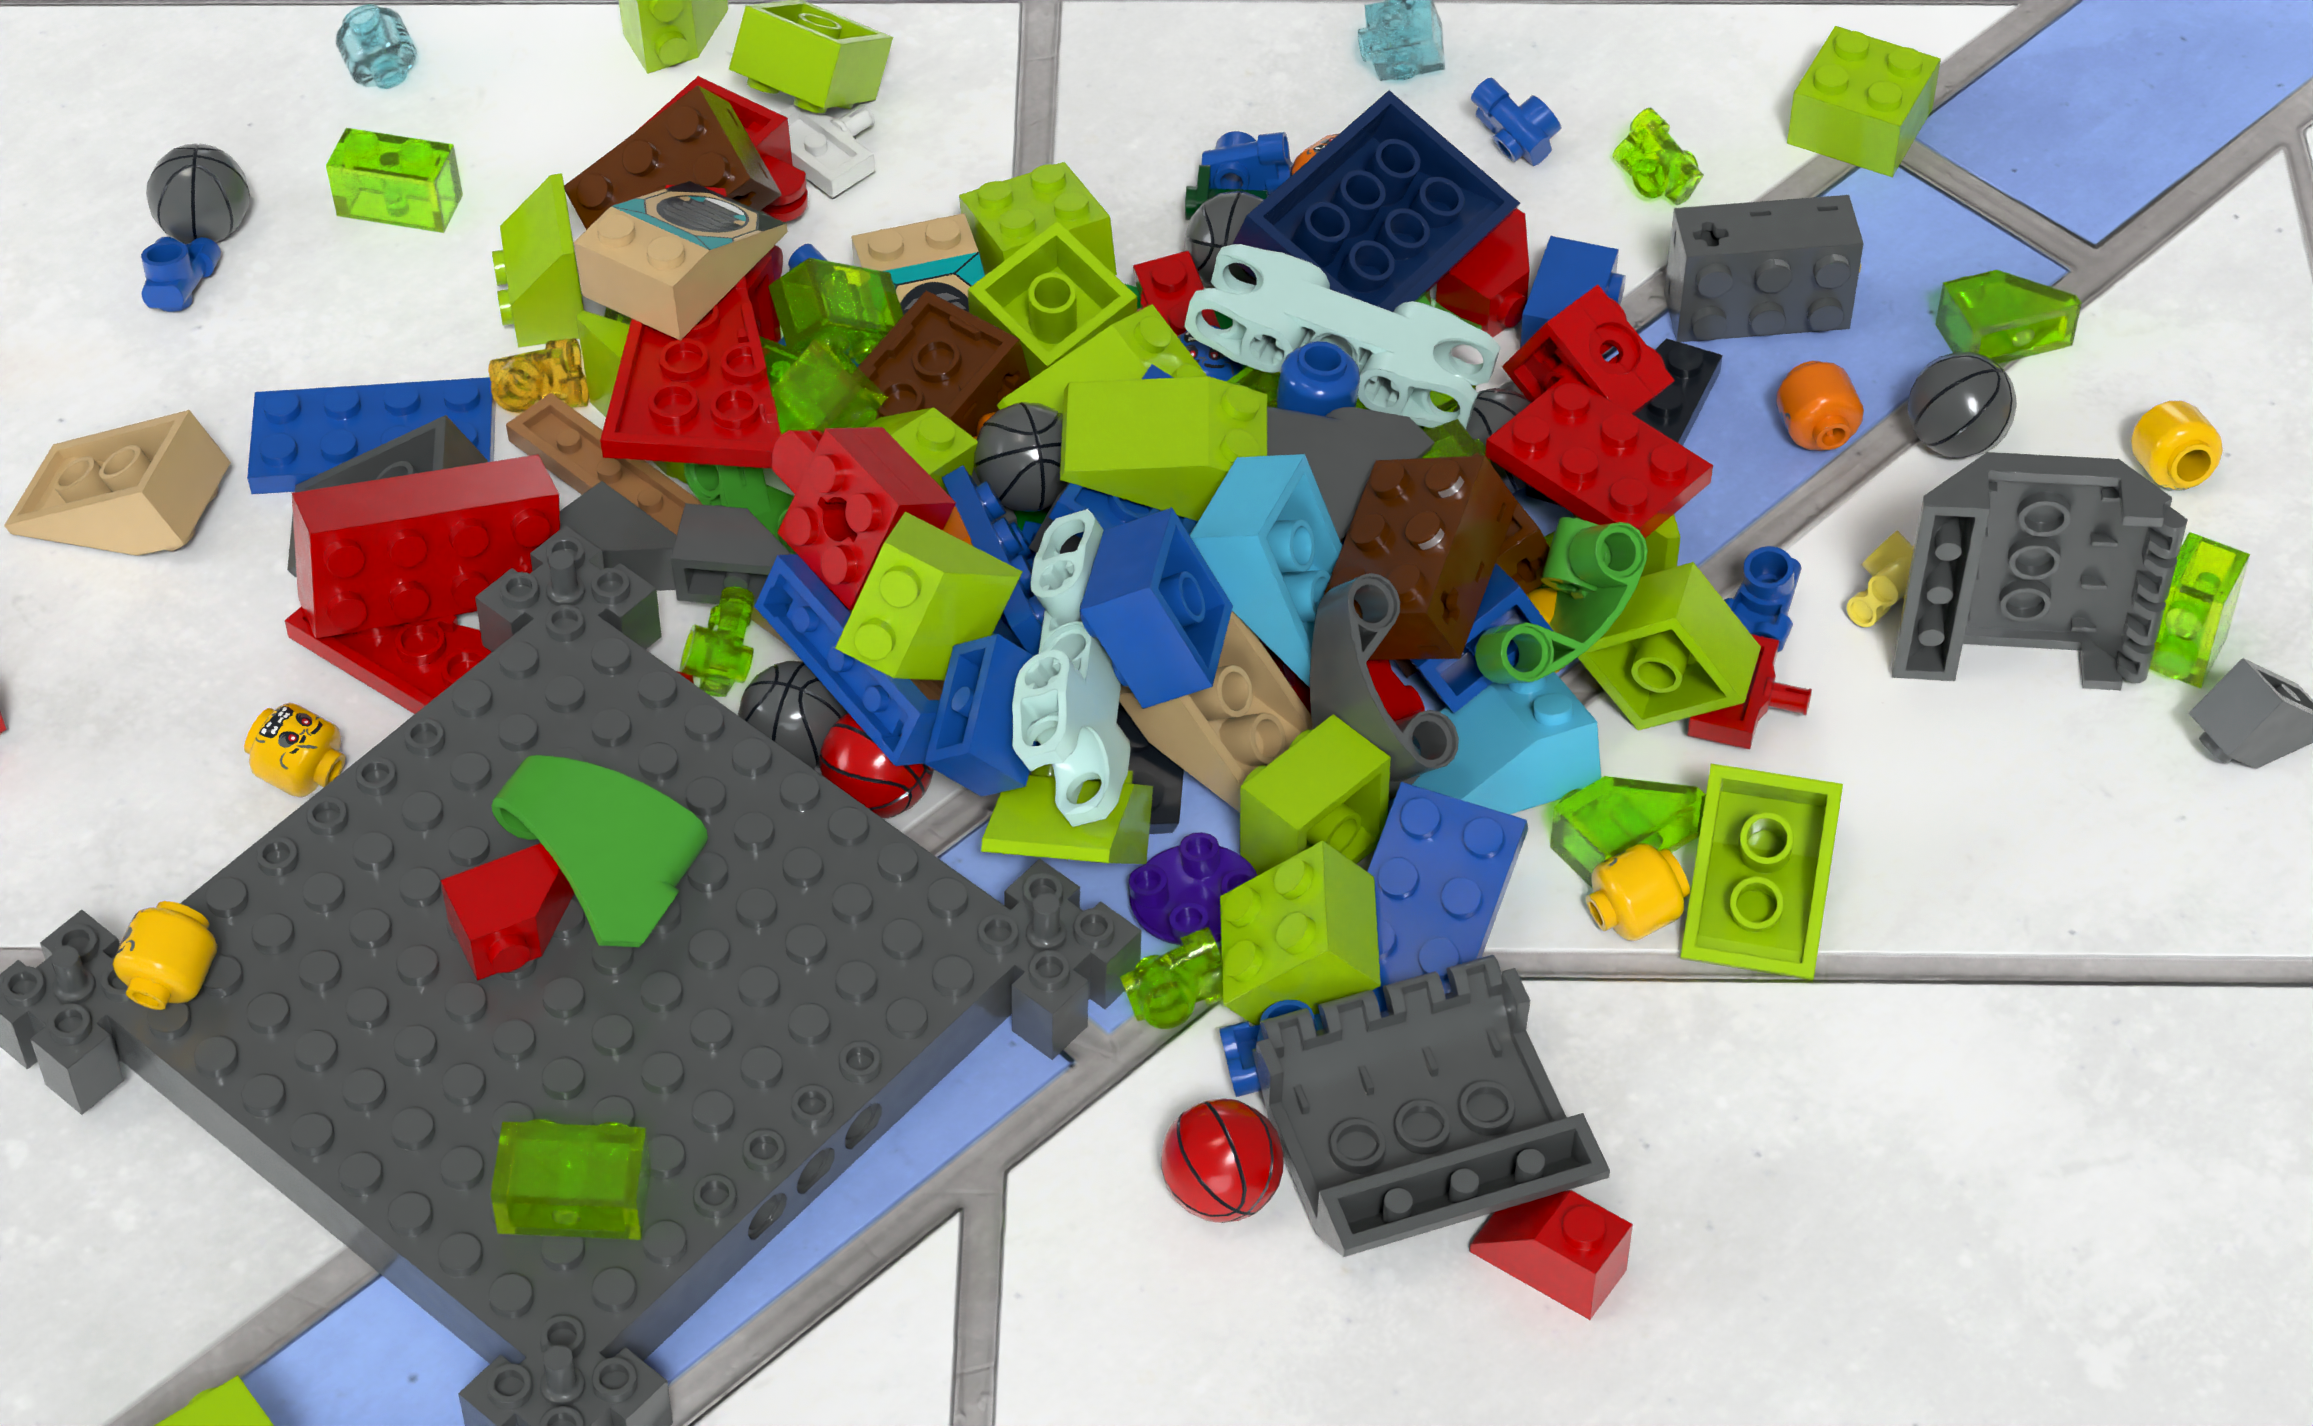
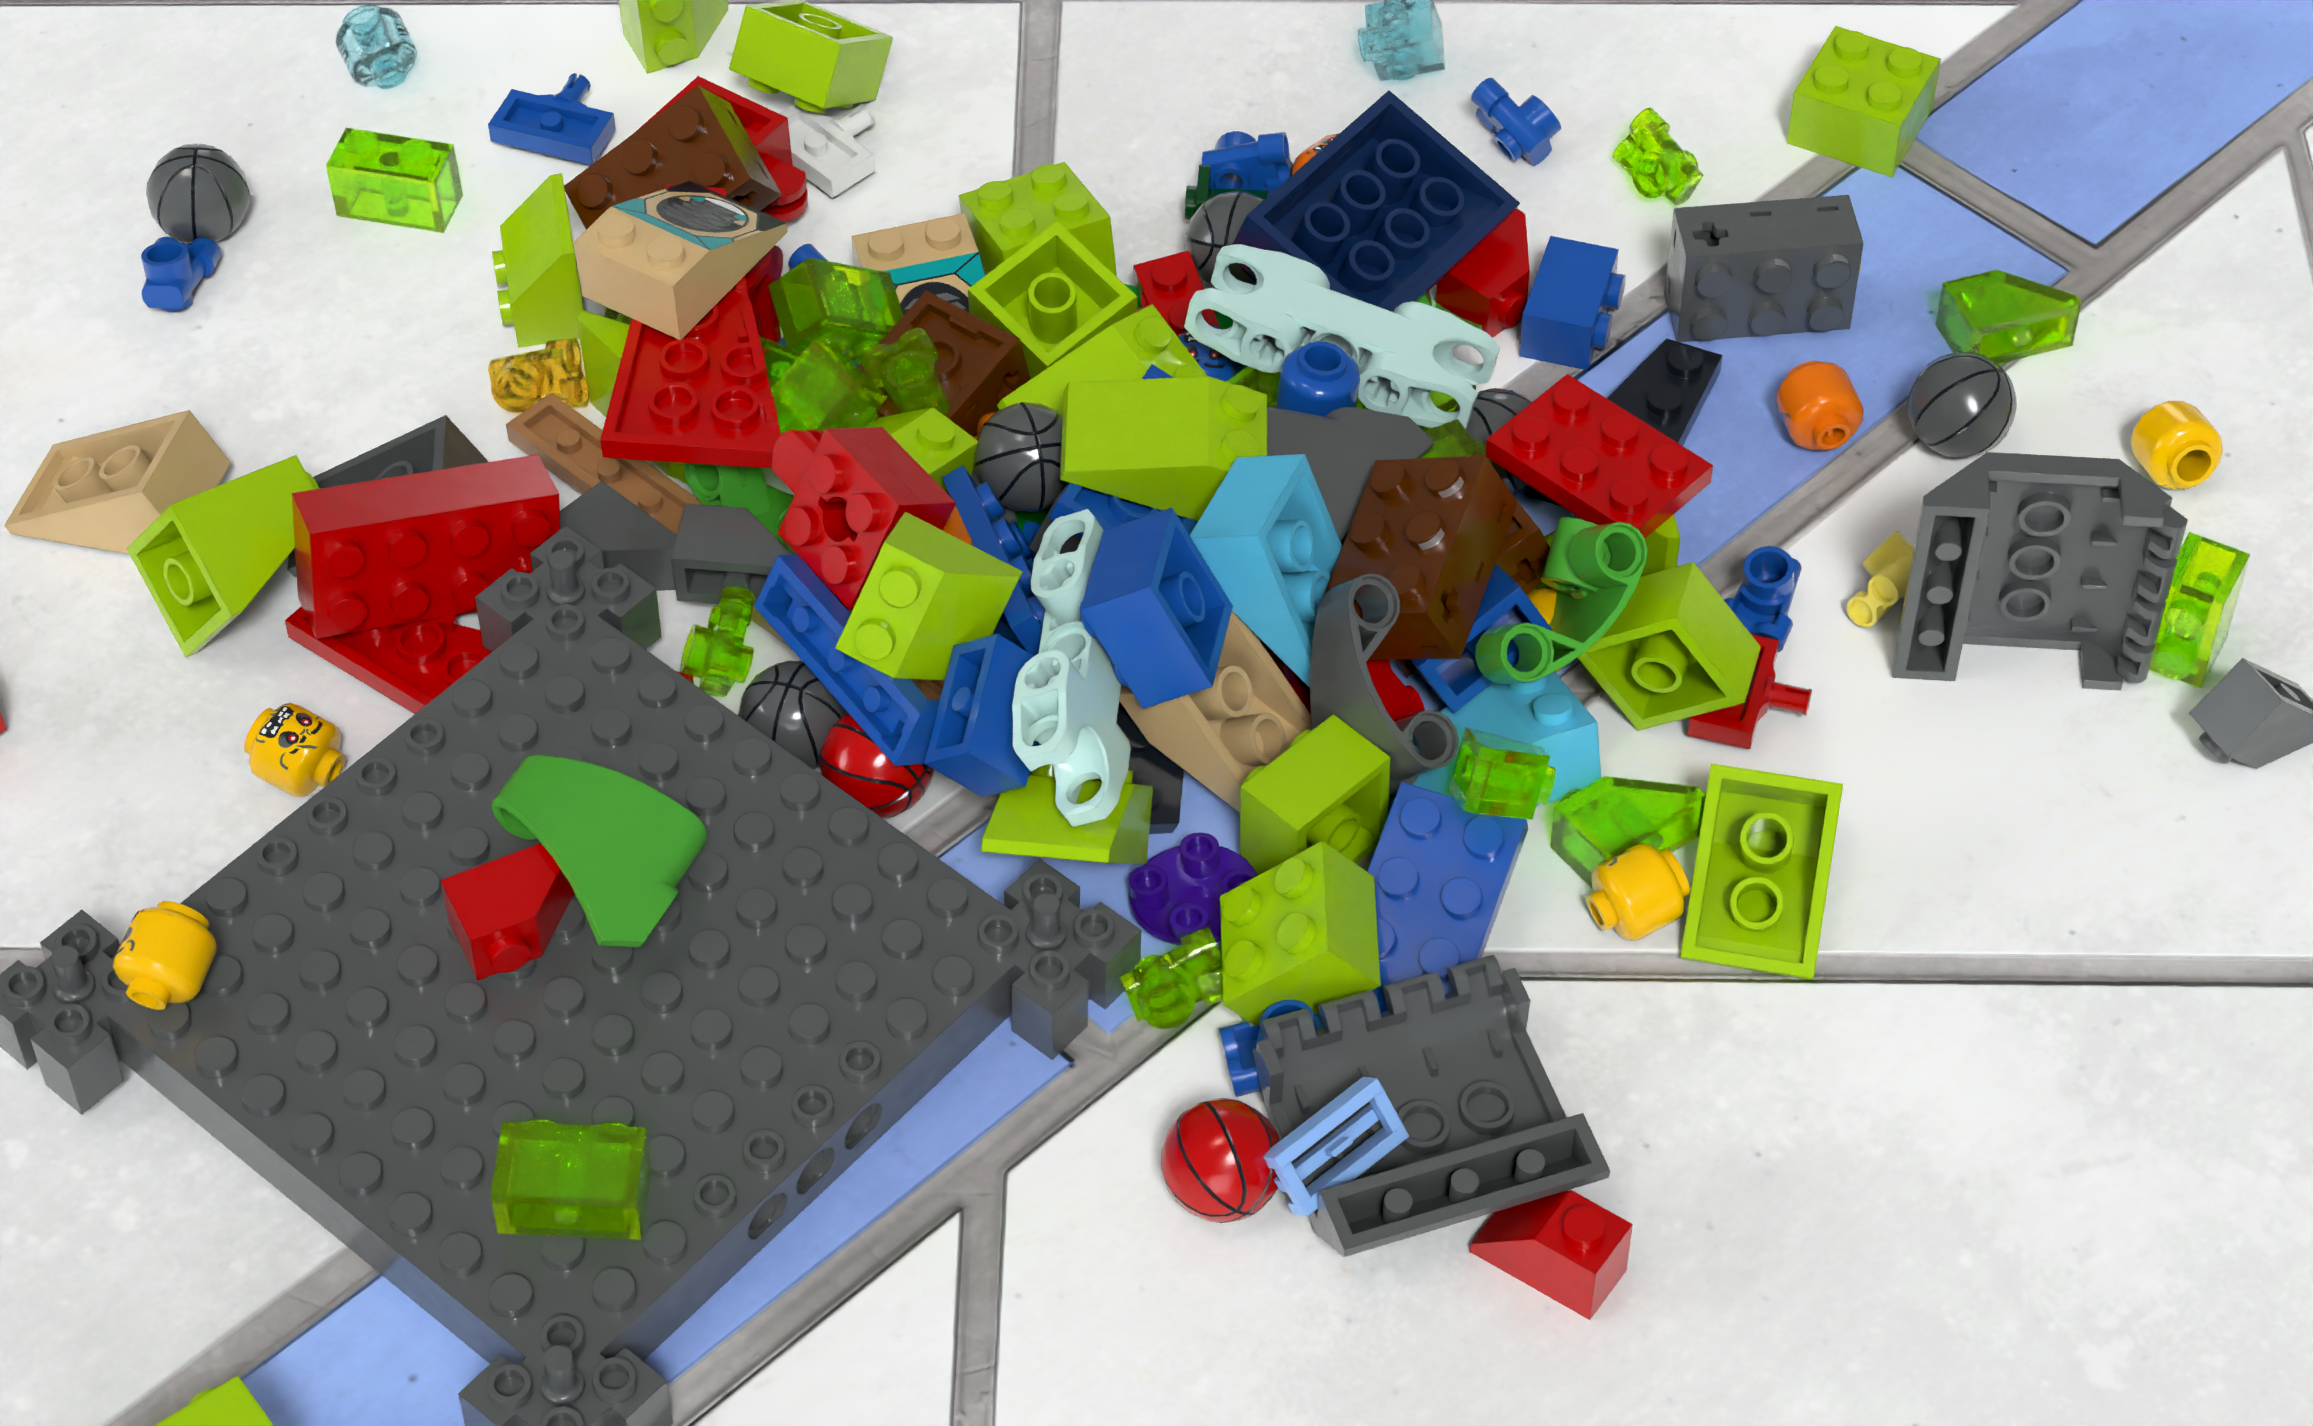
blue plate [247,377,496,494] -> none
red brick [1502,284,1675,416] -> none
none -> lime slope [126,455,319,658]
none -> blue plate [488,73,616,165]
none -> clear neon green plate [861,328,949,415]
none -> light blue tile [1263,1077,1409,1217]
none -> clear neon green slope [1448,727,1556,820]

